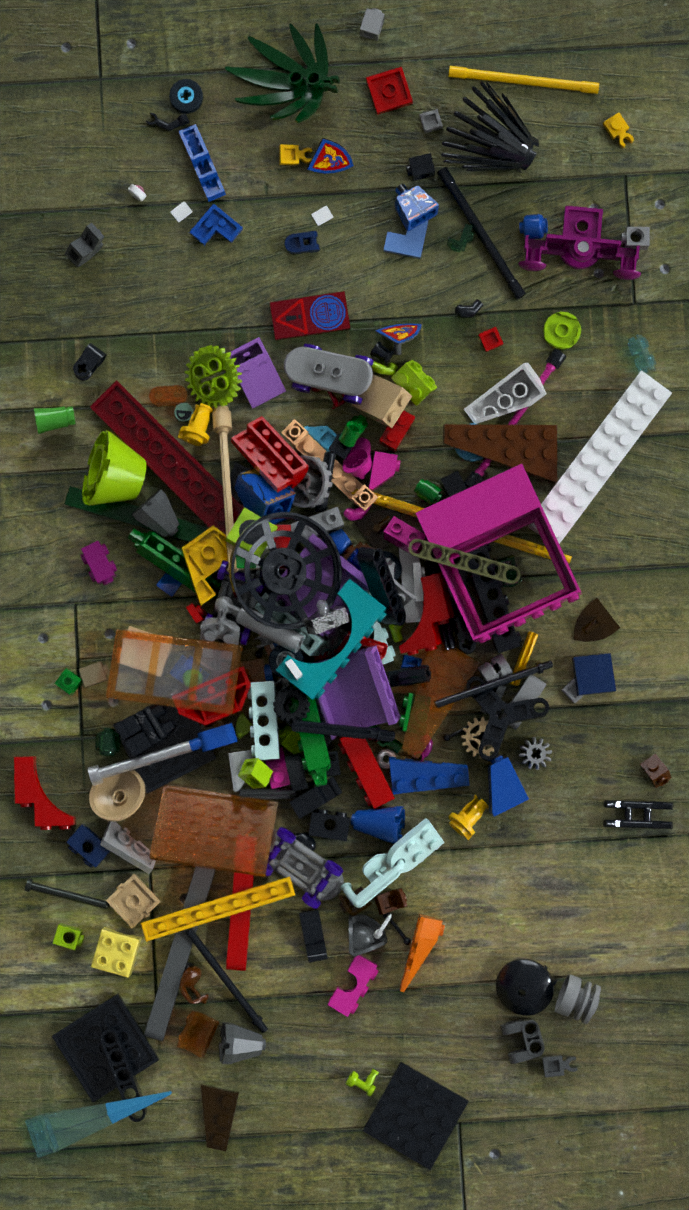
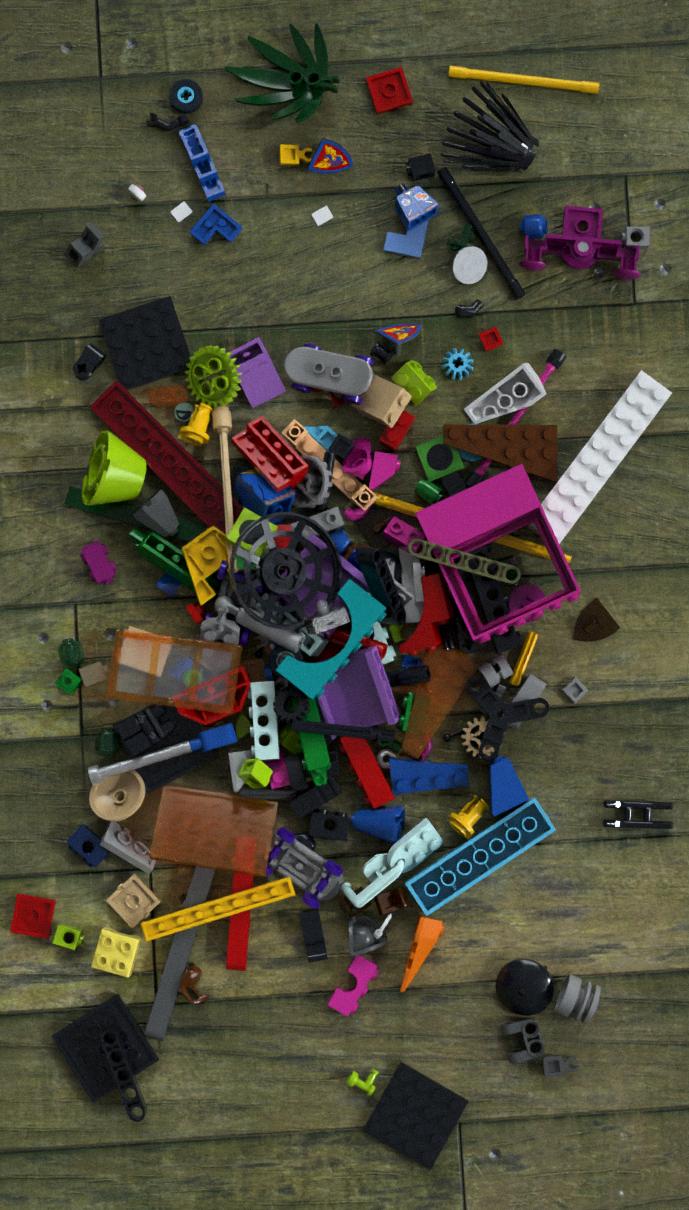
red arch [14,756,76,830] -> none
pearl dark grey bar [25,878,109,909] -> none
clear light blue plate [25,1091,172,1158] -> none
bright green plant [34,406,76,434] -> none
clear orange bracket [177,1011,219,1058] -> none
black bar [185,928,268,1033] -> none
dark brown wing [201,1084,239,1152] -> none
dark grey cone [219,1022,266,1064] -> none
dark red tile [270,291,350,341] -> none
dark blue plate [285,231,320,254] -> none
white tile [285,659,303,680] -> none
clear smoke bar [319,625,348,659] -> none
green piece [339,415,368,447] -> none
light grey brick [360,8,385,41] -> none
lime arm [371,361,398,376] -> none
black hinge [383,912,411,945] -> none
light grey tile [419,109,443,134] -> none
black bar [434,660,553,708] -> none
light grey gear [519,737,552,770] -> none
lime tile [543,311,581,350] -> none
dark blue tile [572,653,616,696] -> none
yellow plate [603,113,634,149] -> none
clear light blue hinge [627,334,656,373] -> none
reddish brown bracket [640,753,671,788] -> none
none -> red tile [10,893,56,939]
none -> clear green head [58,638,85,668]
none -> black plate [99,296,191,391]
none -> medium azure brick [404,797,556,916]
none -> tile [416,436,465,482]
none -> medium azure gear [441,348,474,381]
none -> piece [452,246,487,284]
none -> magenta piece [508,584,545,622]

